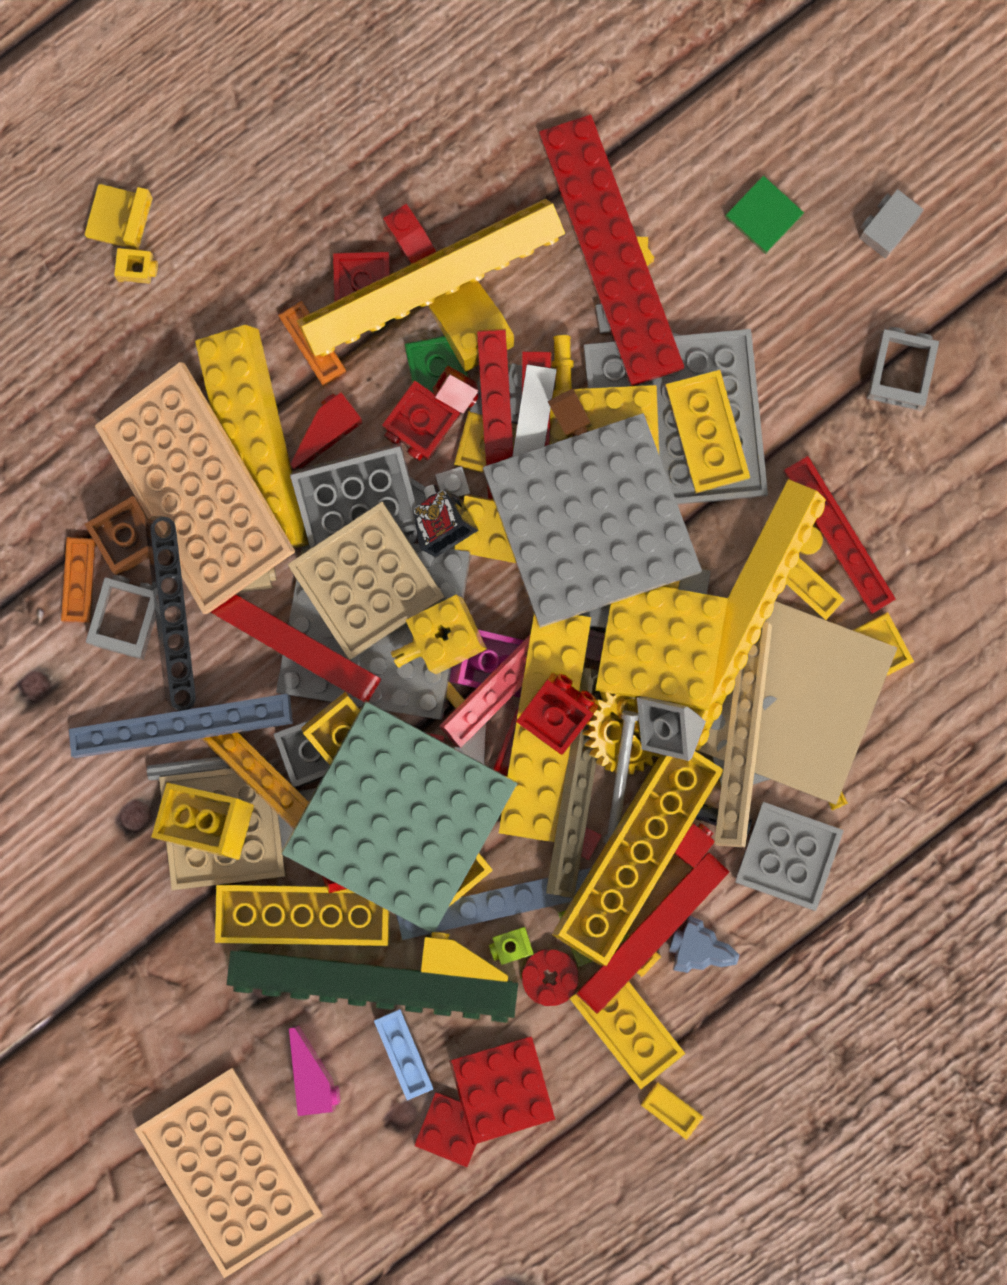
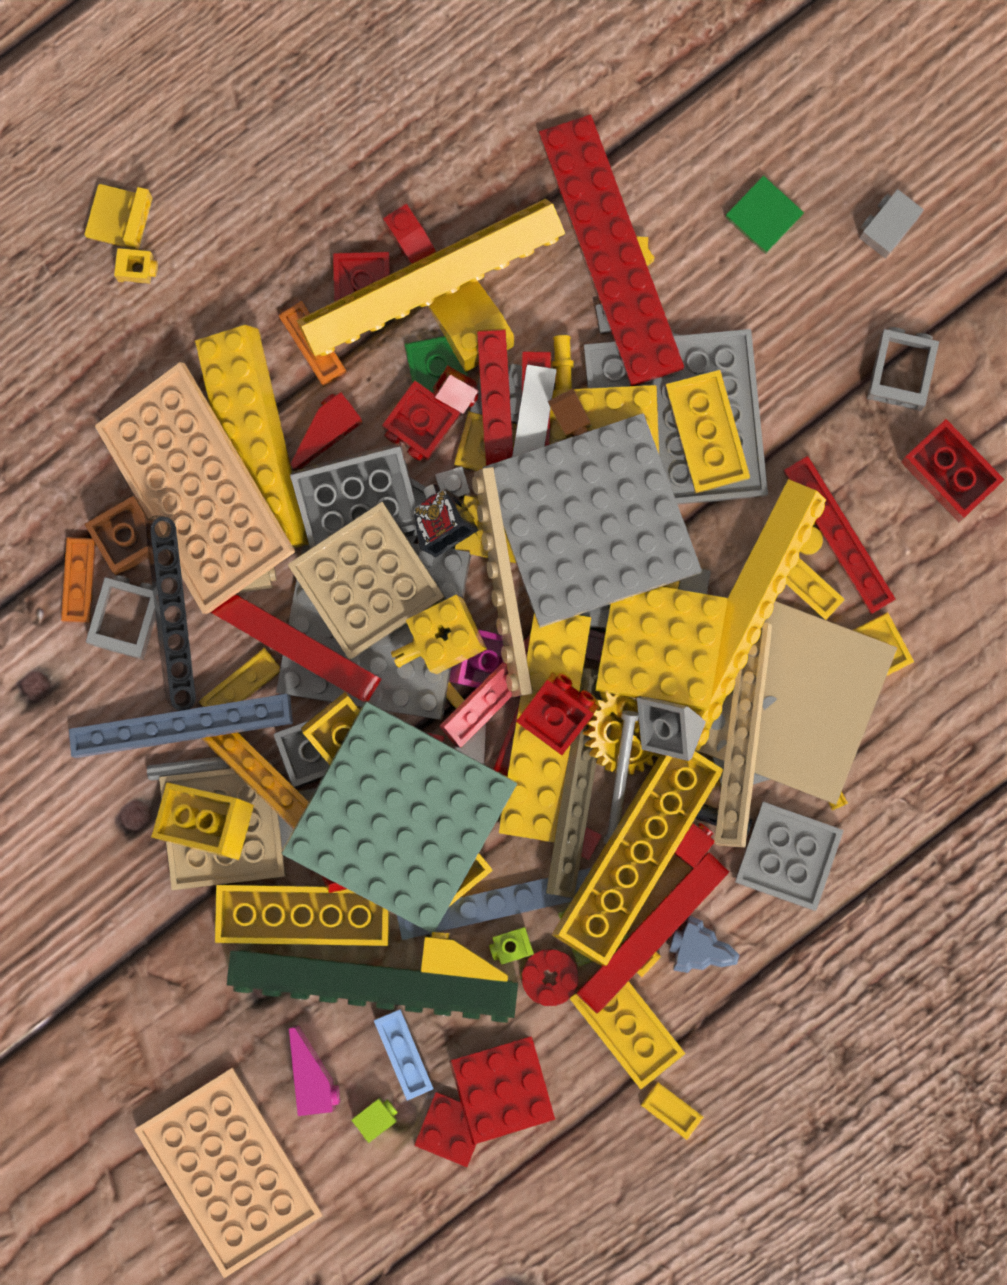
none -> yellow tile [198,648,280,707]
none -> lime brick [351,1097,398,1143]
none -> tan plate [472,467,532,697]
none -> red brick [901,419,1005,523]

